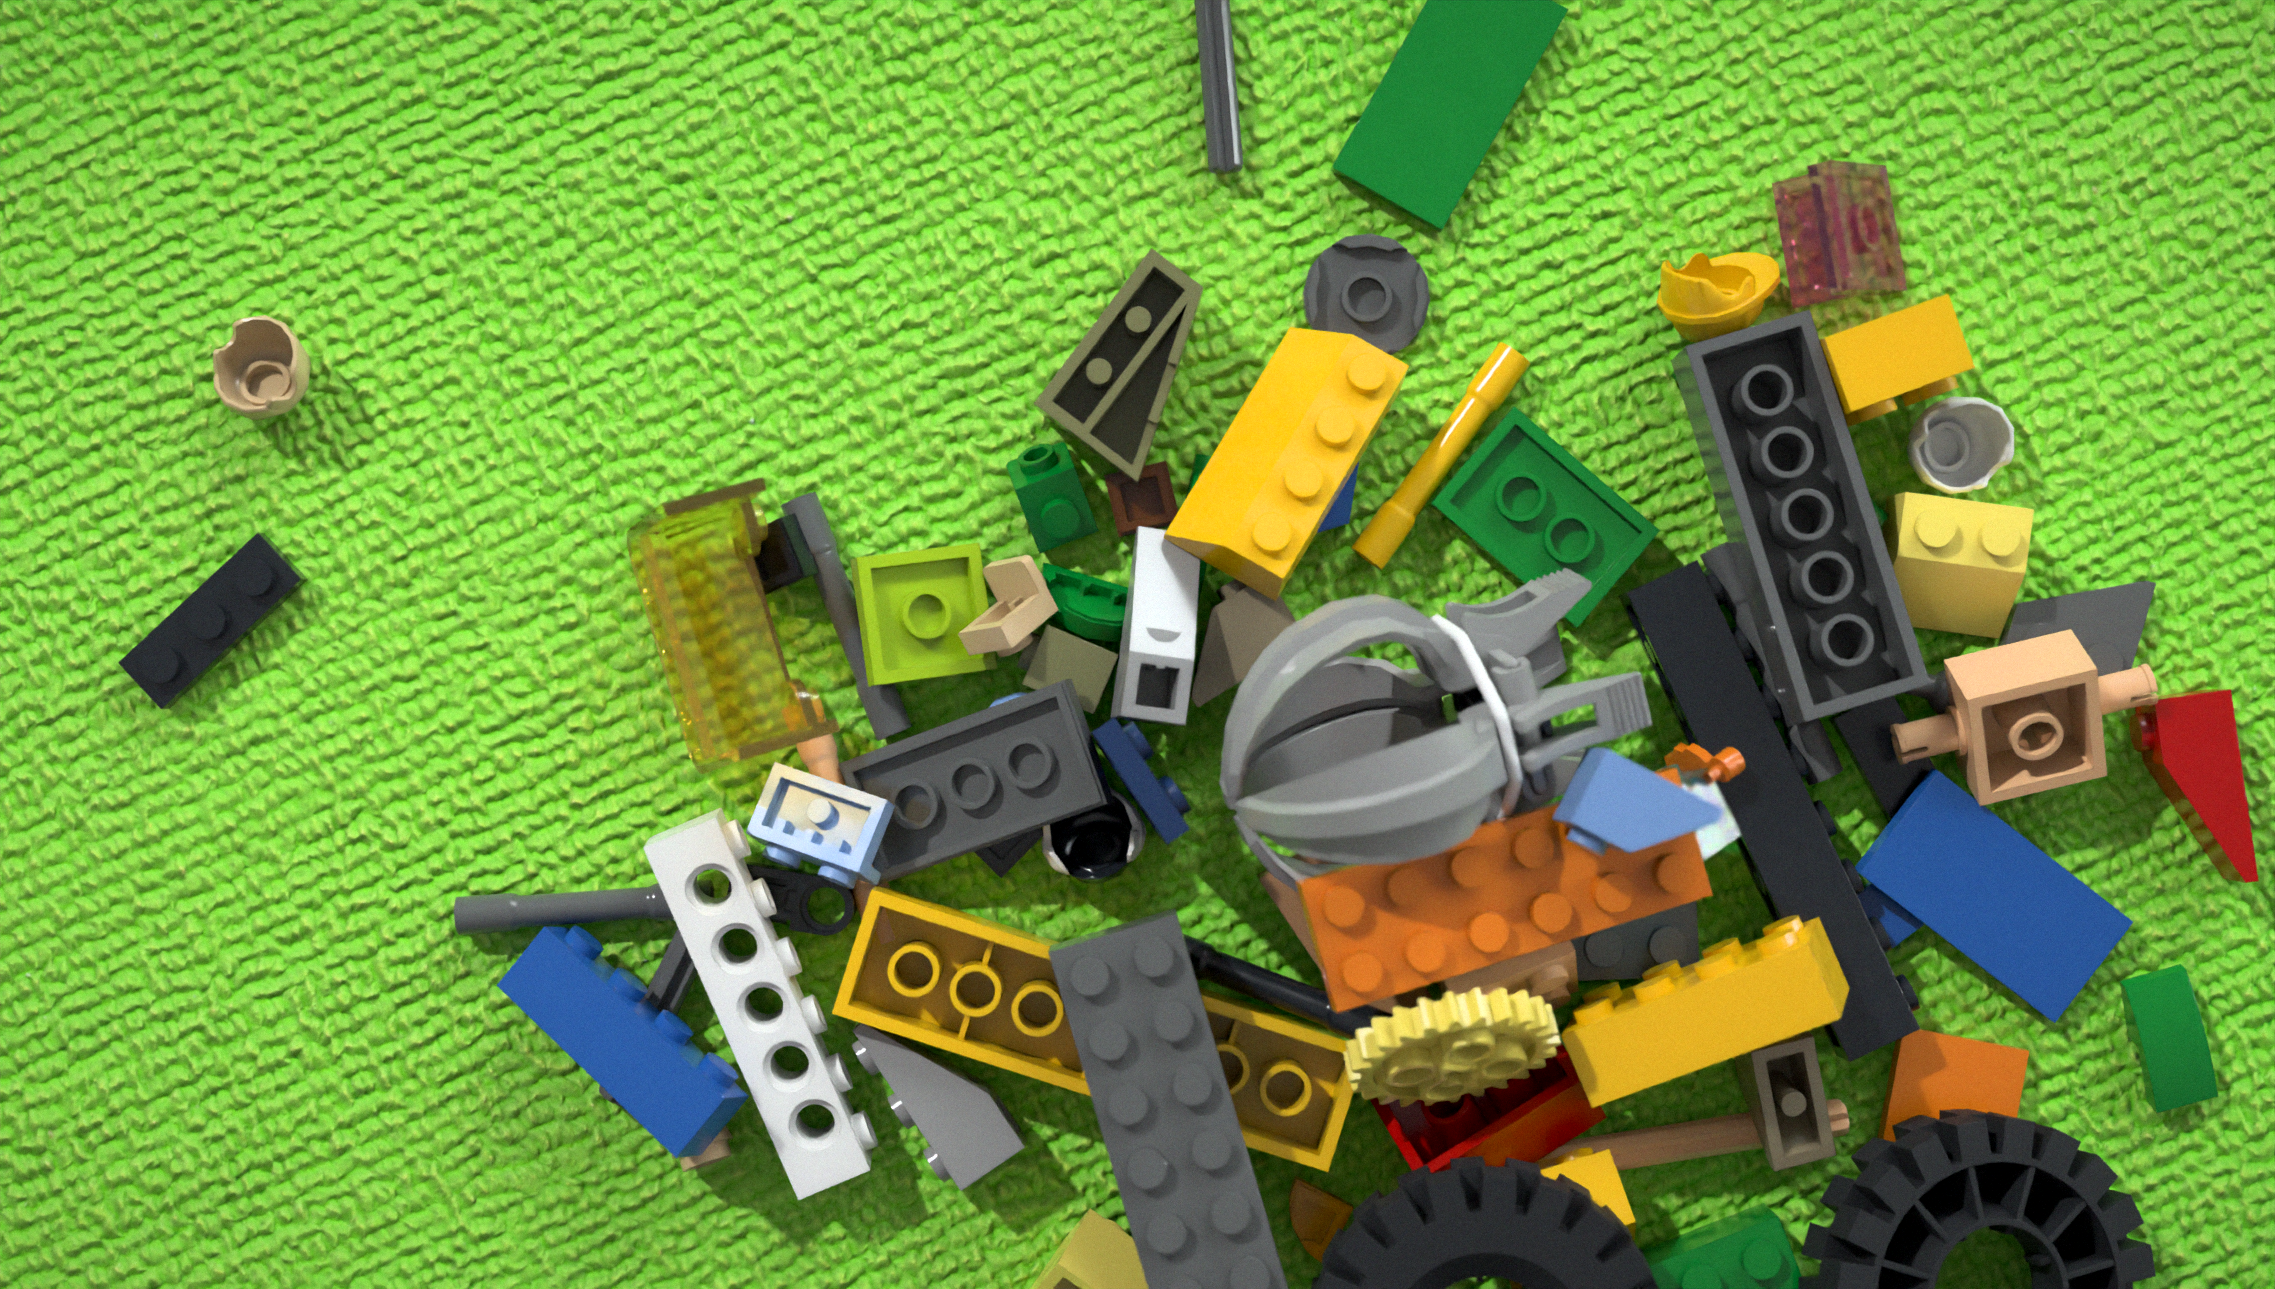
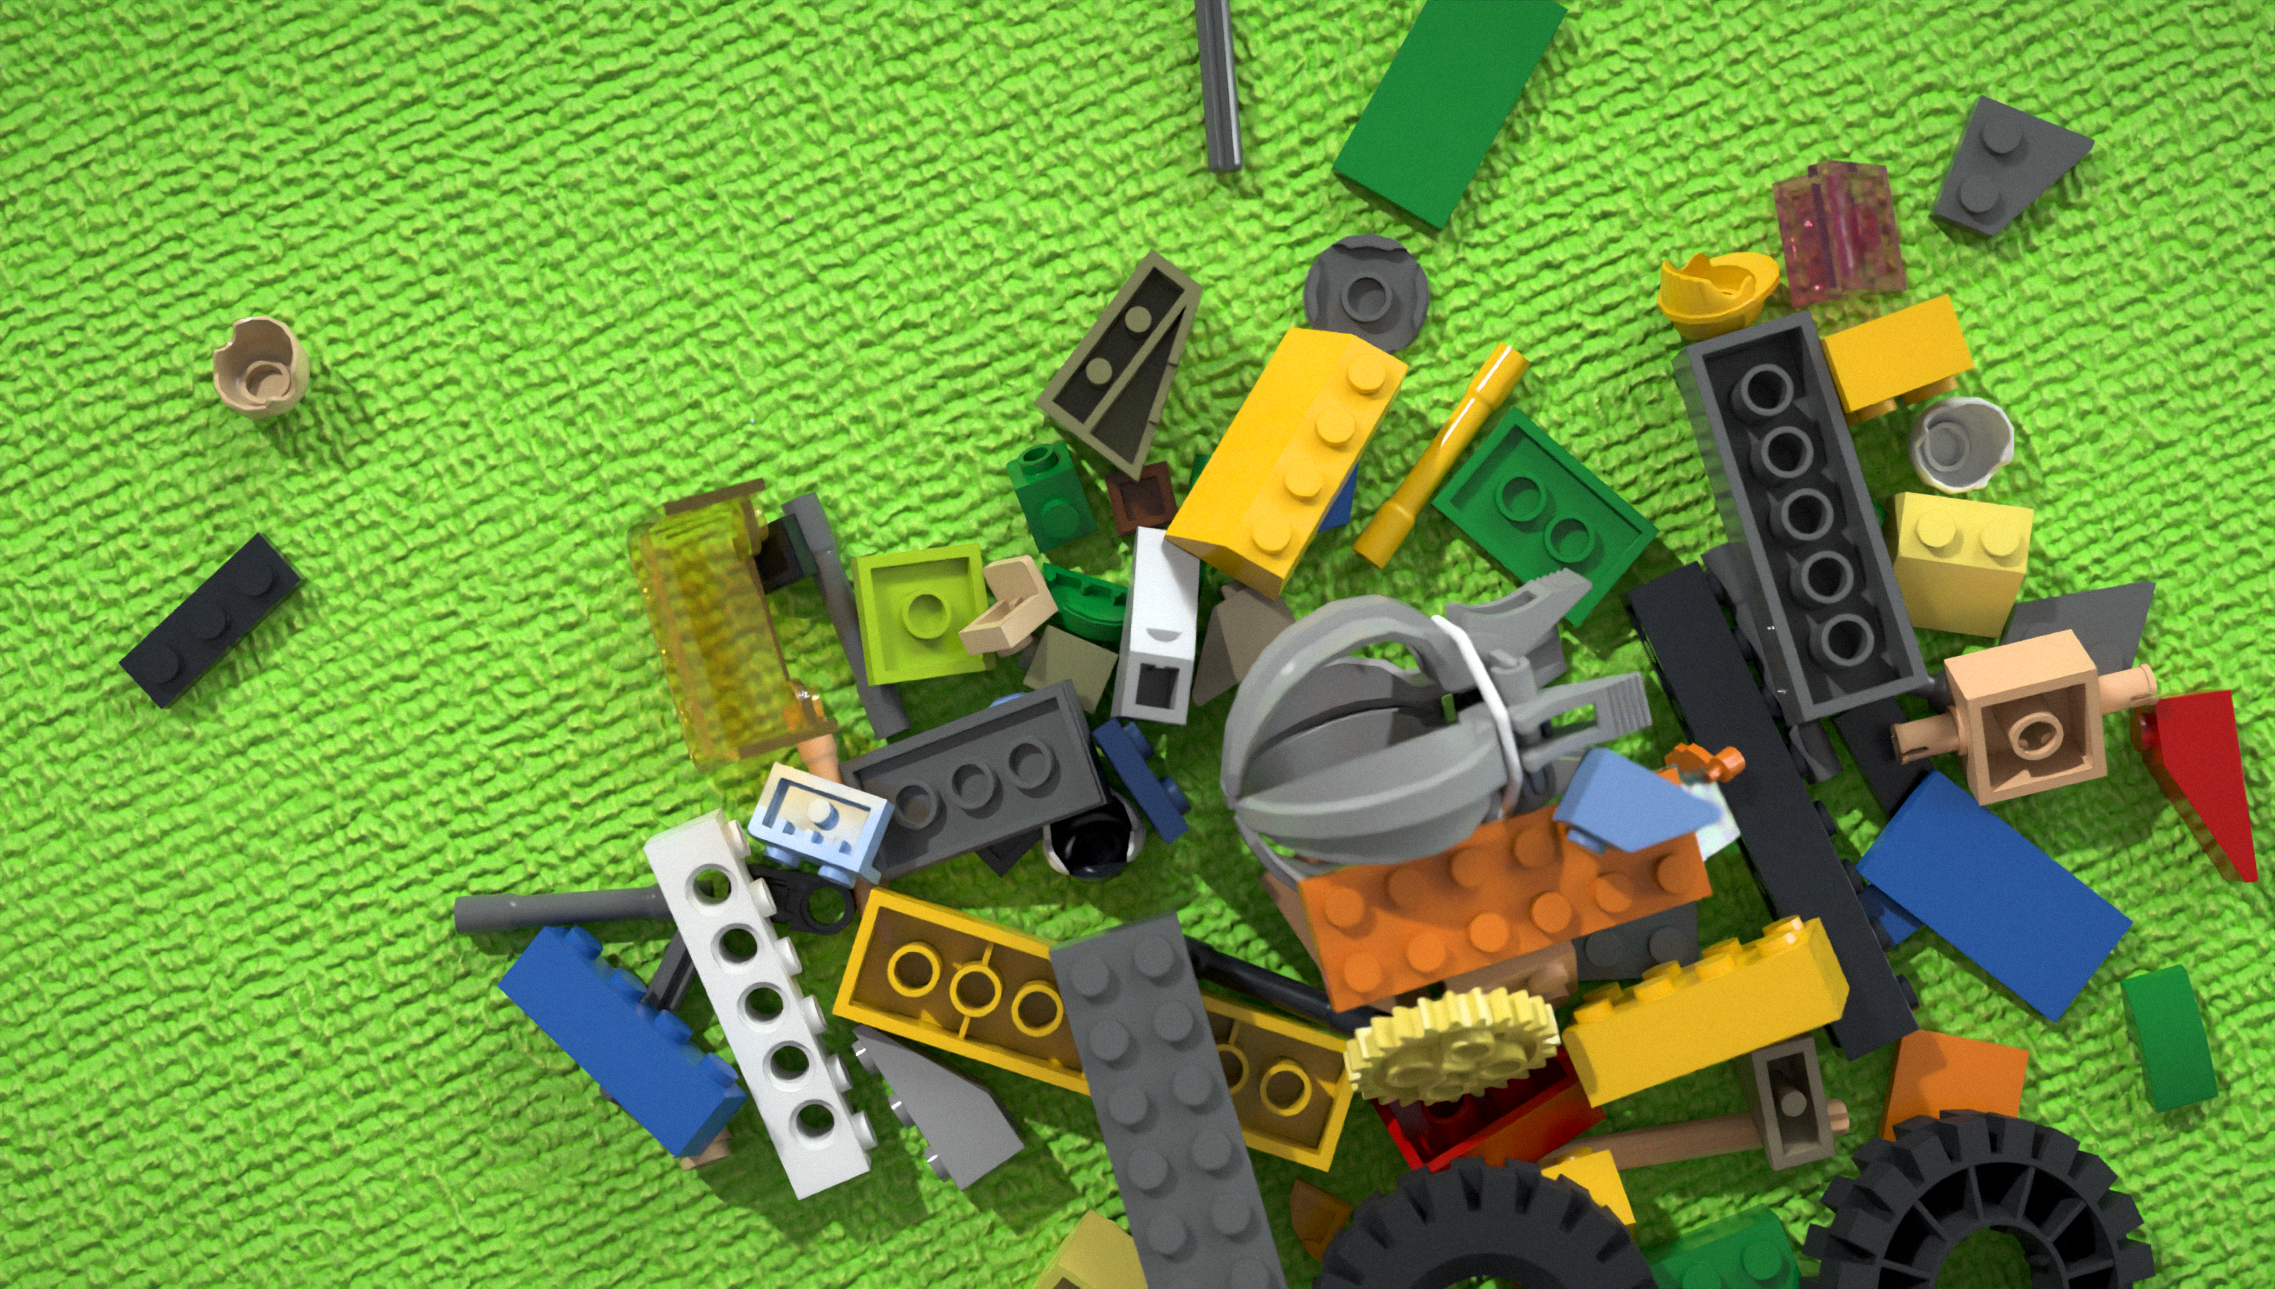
none -> dark grey wing [1928,95,2095,240]

